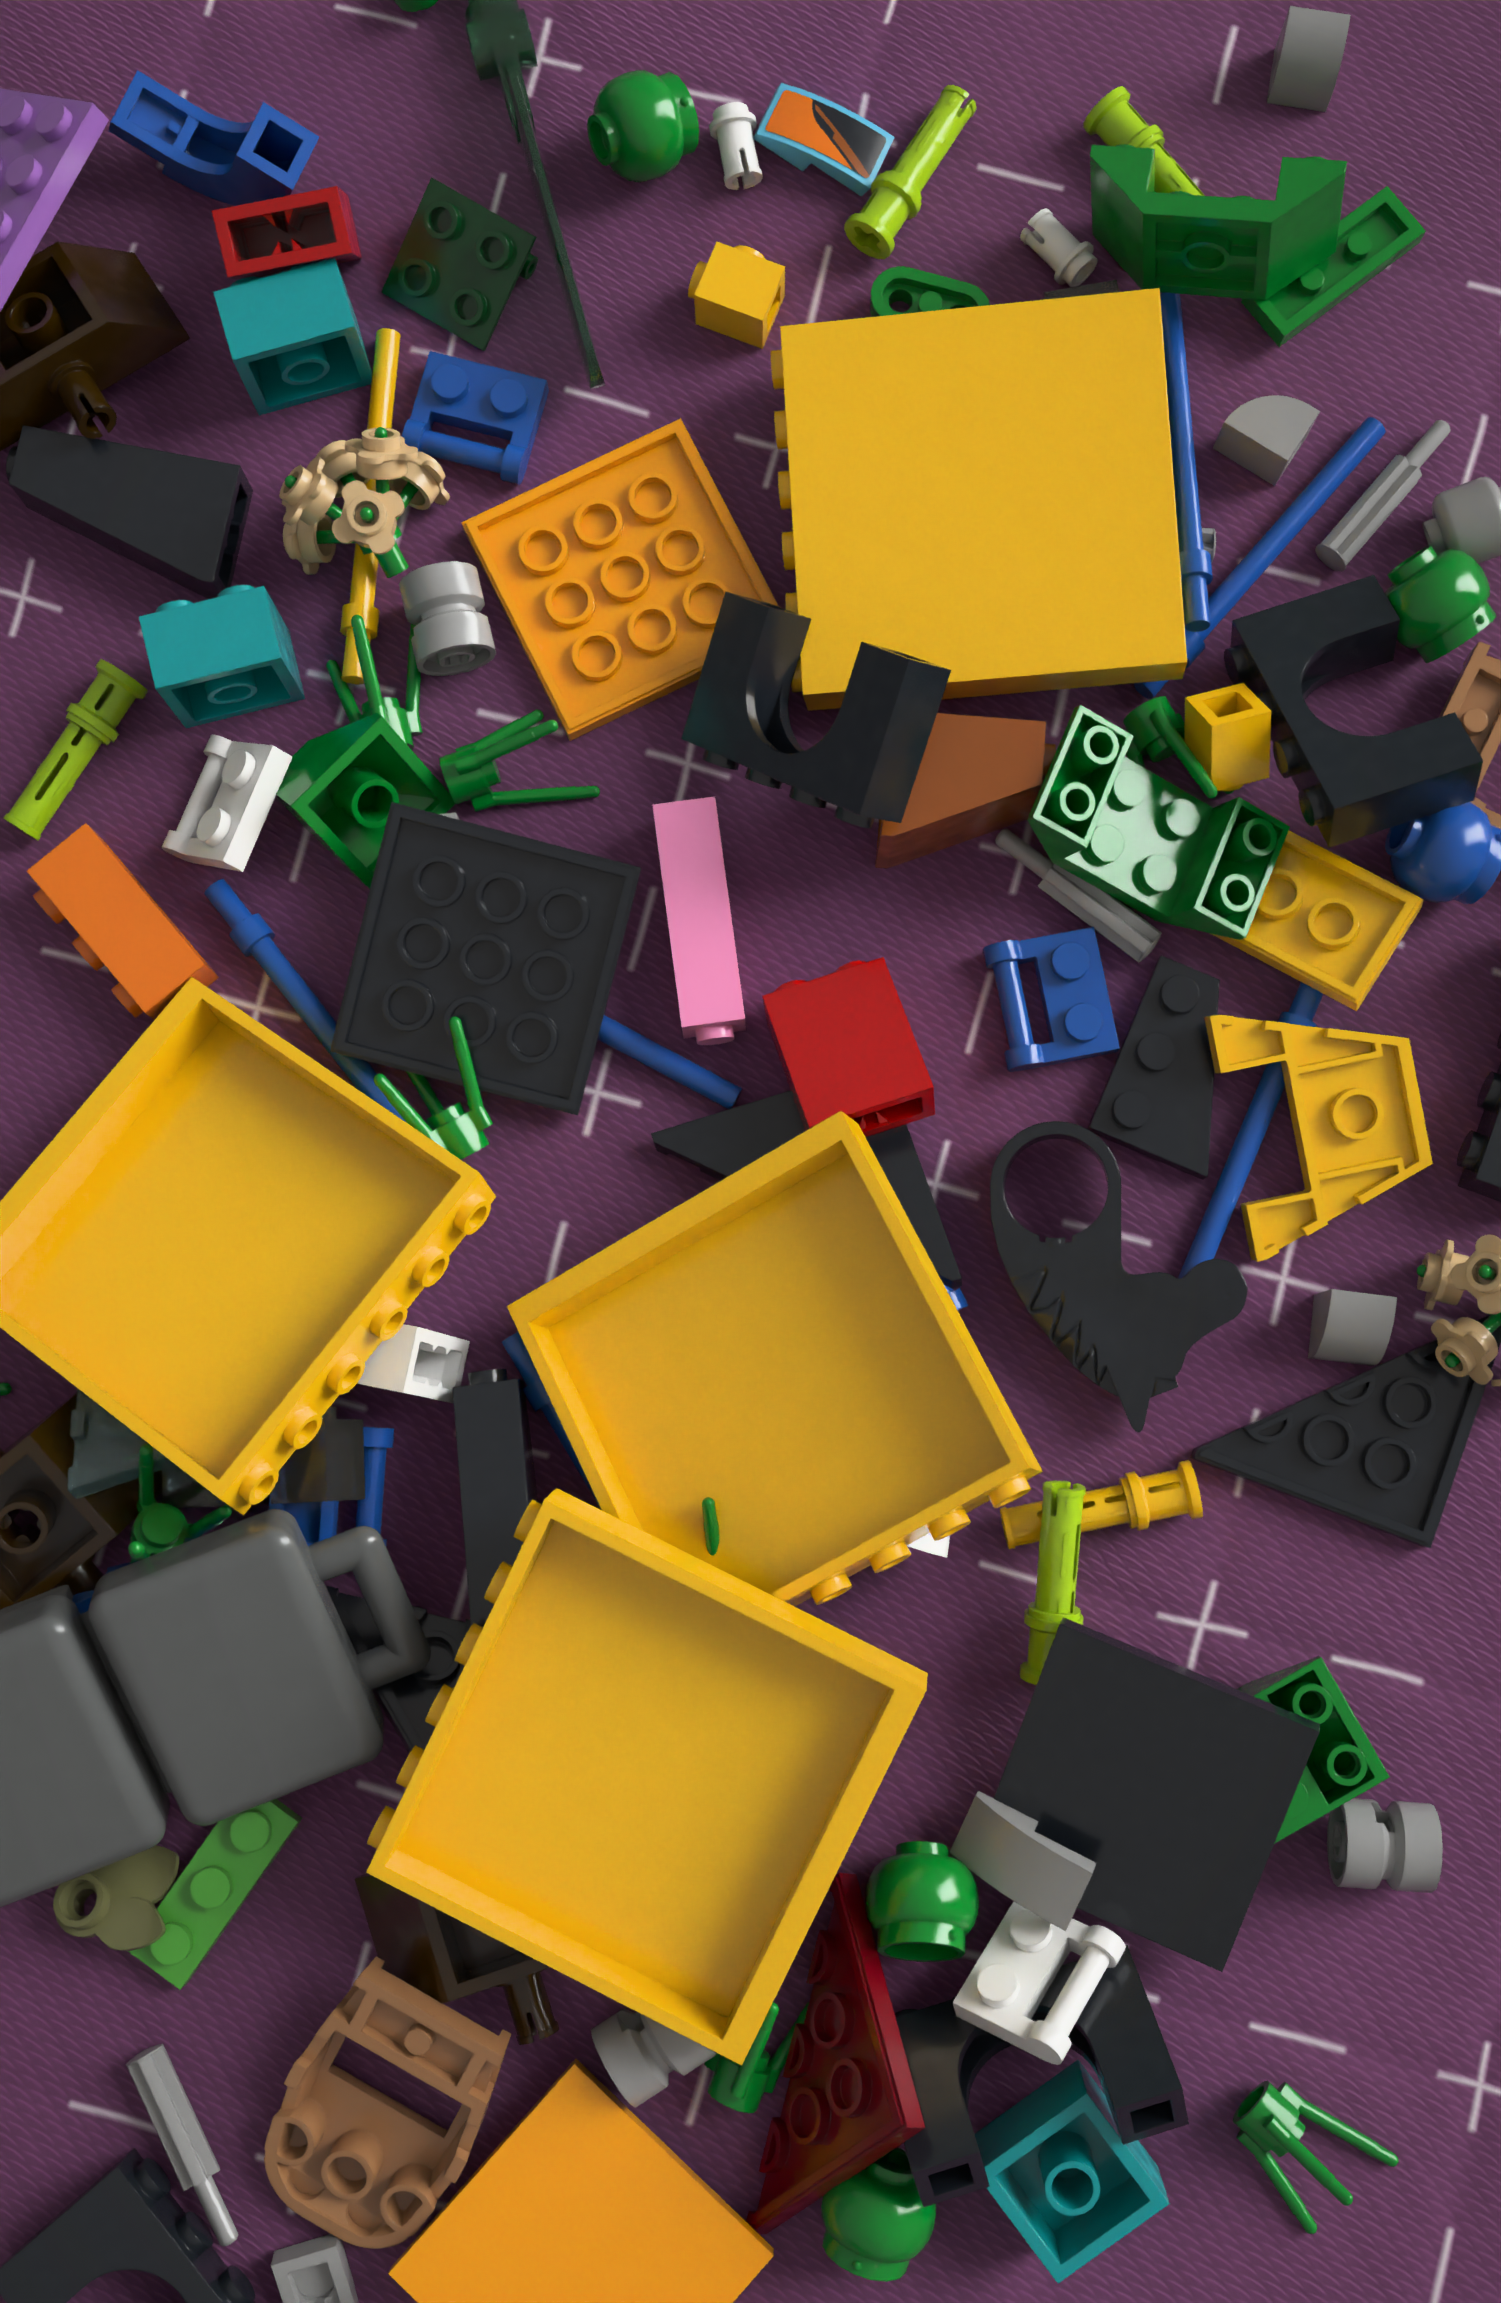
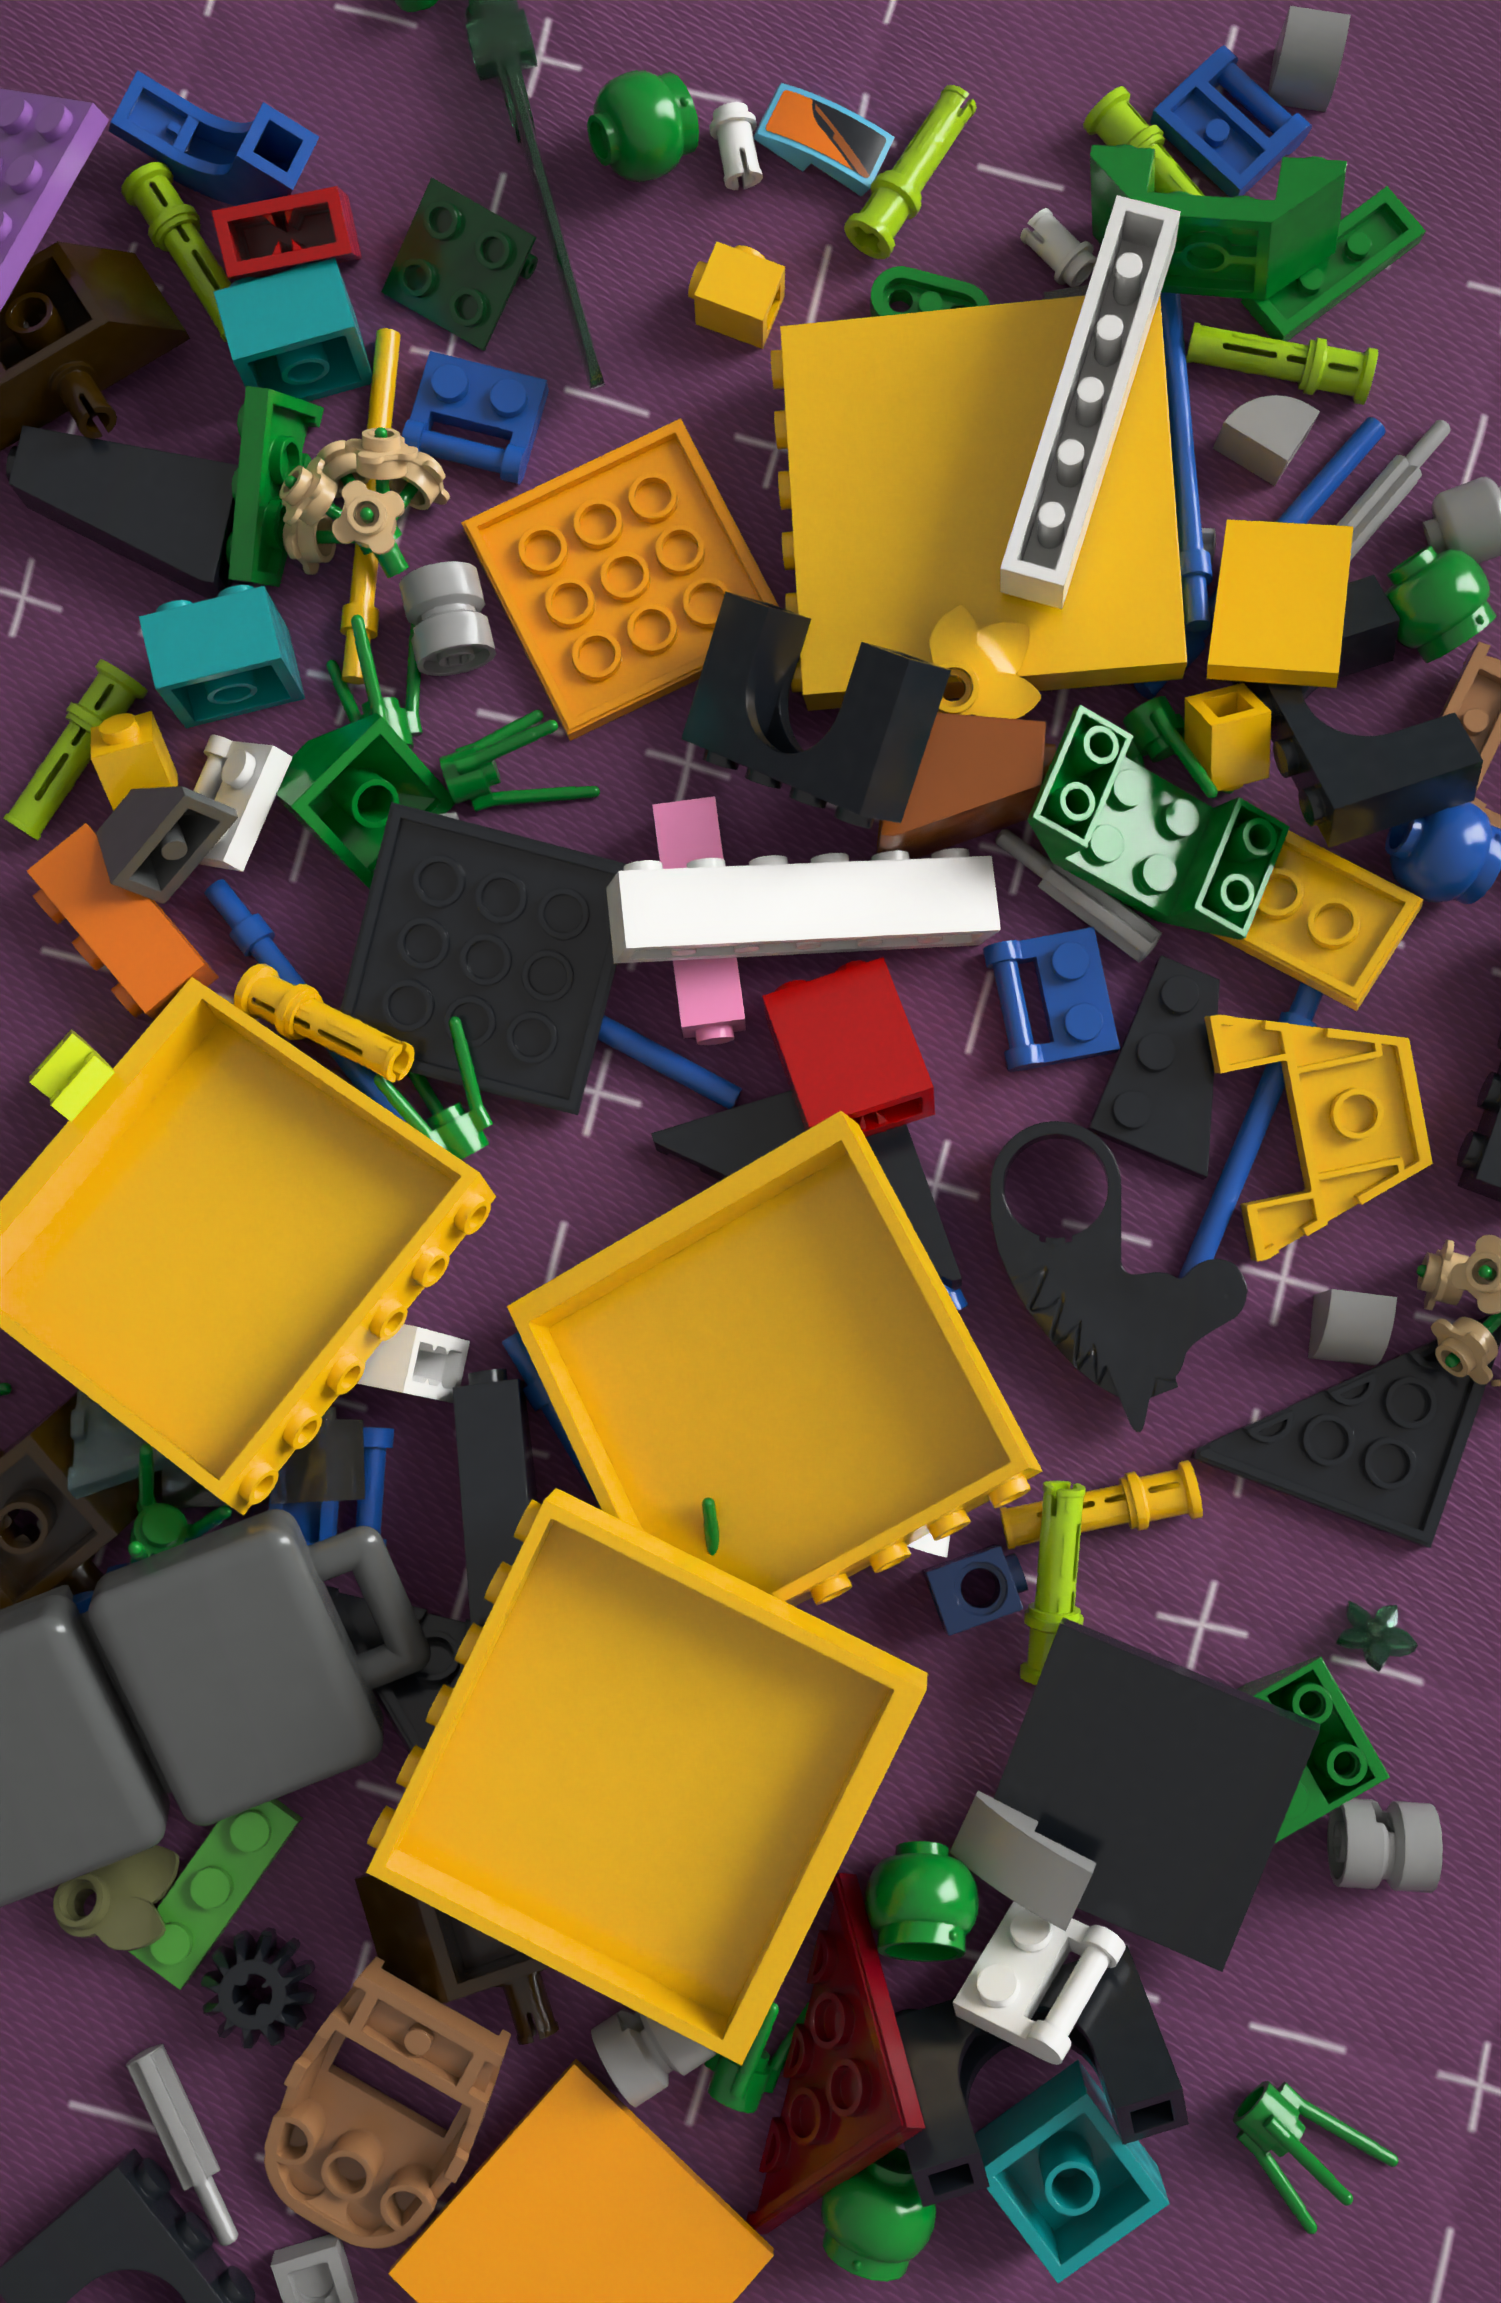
none -> neon yellow slope [29,1029,115,1122]
none -> yellow brick [91,711,178,811]
none -> dark grey slope [96,786,238,904]
none -> lime pin [121,162,231,342]
none -> black gear [201,1927,317,2049]
none -> green wing [226,386,324,587]
none -> yellow pin [234,964,415,1083]
none -> white brick [606,848,1001,964]
none -> dark blue brick [922,1544,1028,1636]
none -> yellow plate [929,604,1041,719]
none -> white brick [1000,195,1181,609]
none -> blue plate [1150,45,1312,198]
none -> lime pin [1186,322,1378,405]
none -> yellow tile [1207,519,1353,688]
none -> clear green plant [1336,1601,1418,1672]

